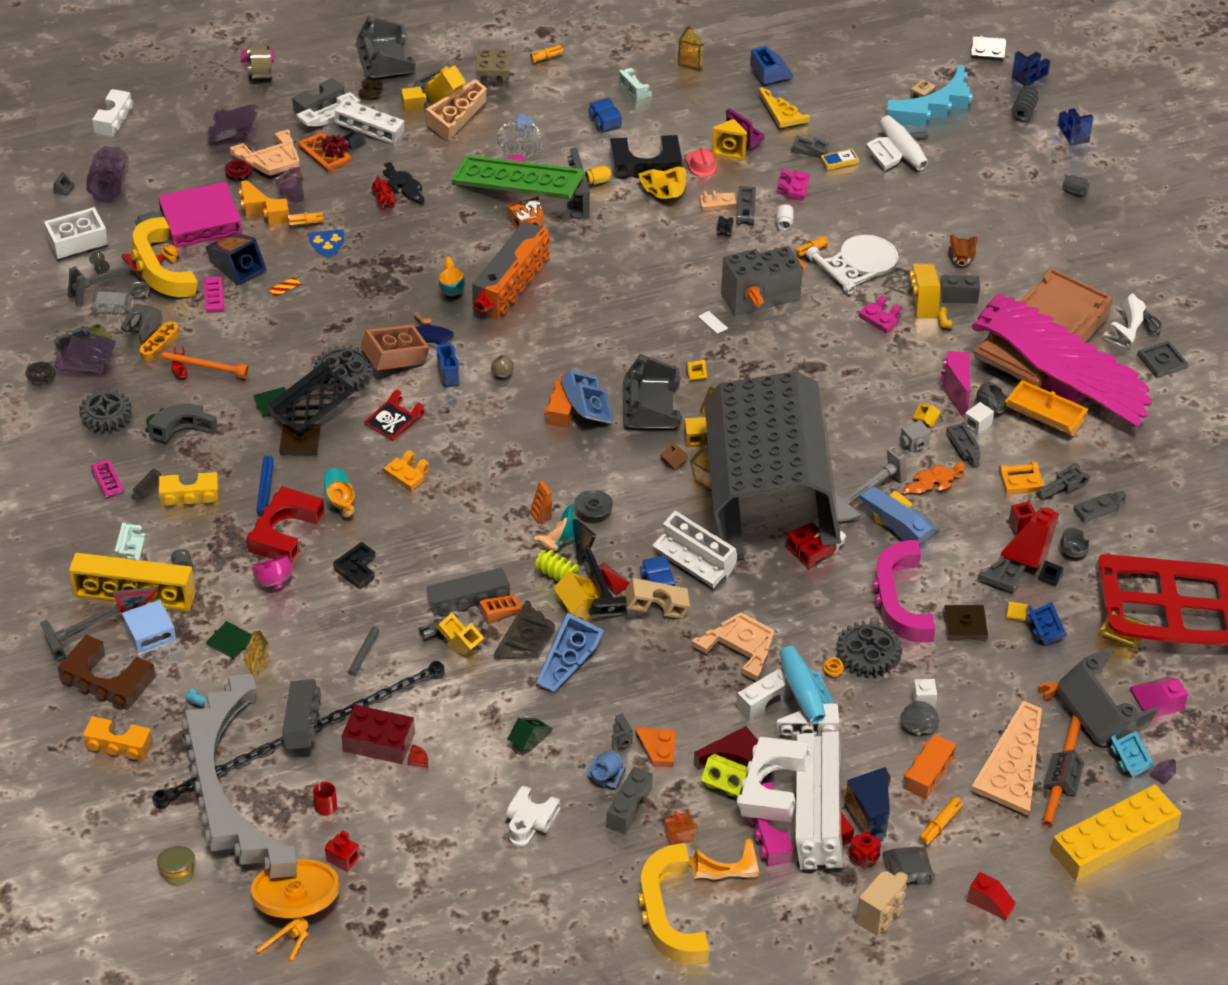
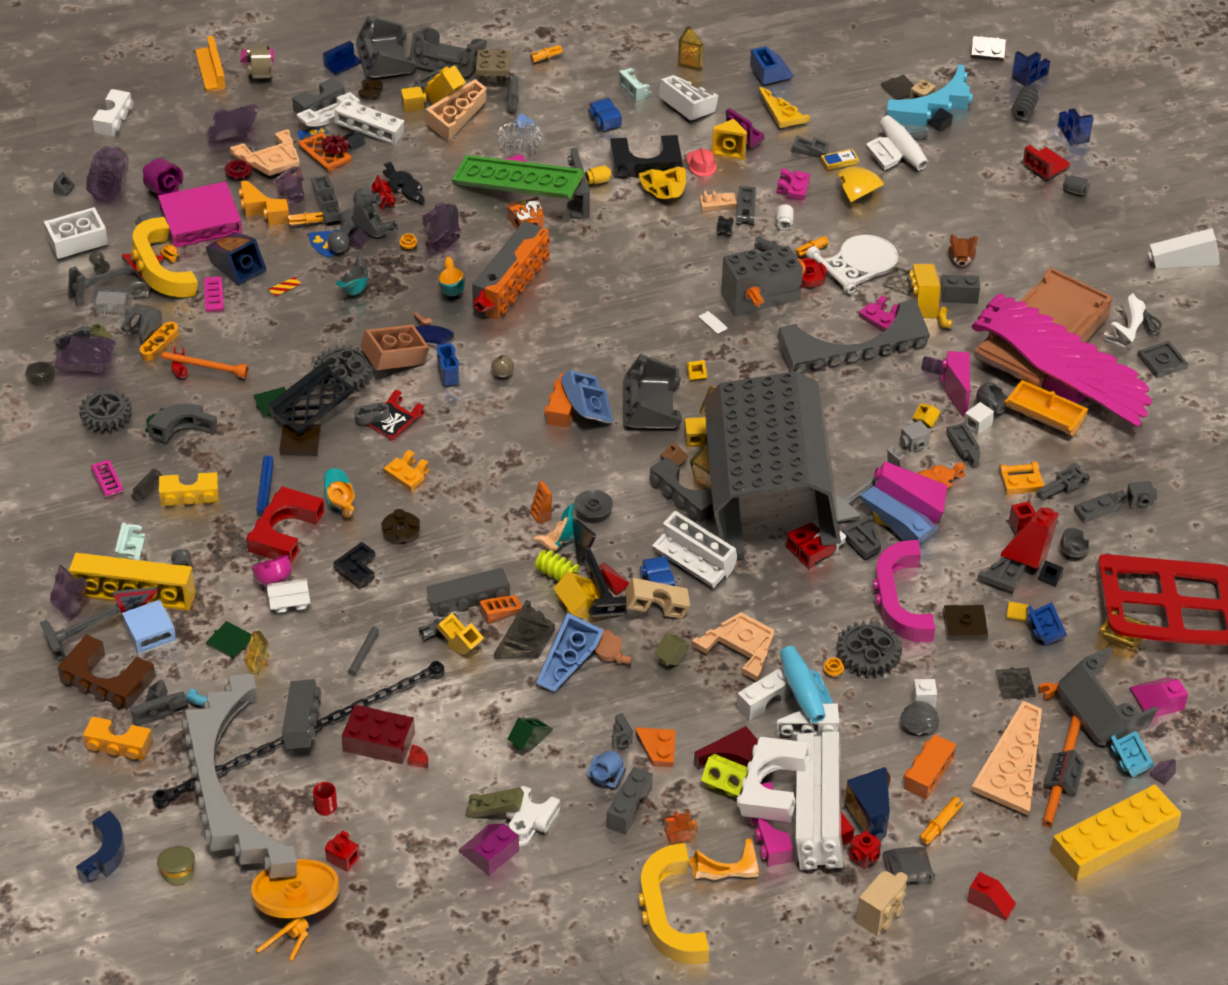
none -> hinge [50,565,87,619]
none -> dark blue arch [76,810,125,884]
none -> dark grey hinge [130,692,188,726]
none -> magenta brick [142,158,183,195]
none -> dark grey slope [145,680,168,702]
none -> light orange panel [195,36,226,91]
none -> white brick [267,578,311,613]
none -> sticker [297,125,328,139]
none -> dark grey slope [311,175,342,223]
none -> clear blue panel [323,41,361,75]
none -> dark grey connector [327,188,398,253]
none -> hair [336,254,368,295]
none -> clear purple slope [349,227,368,250]
none -> dark grey beam [354,402,390,425]
none -> dark brown plate [381,509,420,545]
none -> light orange plate [400,233,417,249]
none -> dark grey windscreen [410,27,487,77]
none -> brick [422,202,462,252]
none -> magenta slope [459,823,519,876]
none -> olive plate [465,787,524,818]
none -> dark grey axle [505,75,519,112]
none -> nougat animal [593,627,632,665]
none -> dark grey arch [649,457,714,523]
none -> olive brick [654,633,690,666]
none -> white wedge [658,75,718,120]
none -> dark grey pin [754,236,784,251]
none -> dark grey arch [777,299,930,373]
none -> red plate [800,258,826,288]
none -> yellow brick [838,167,885,202]
none -> dark grey wing [842,515,881,559]
none -> dark pink slope [873,461,947,524]
none -> clear smoke piece [881,75,915,100]
none -> clear purple slope [921,356,945,375]
none -> black slope [928,108,953,132]
none -> clear smoke piece [996,667,1036,700]
none -> red bracket [1023,145,1070,180]
none -> dark grey brick [1126,481,1157,510]
none -> white slope [1148,228,1220,268]

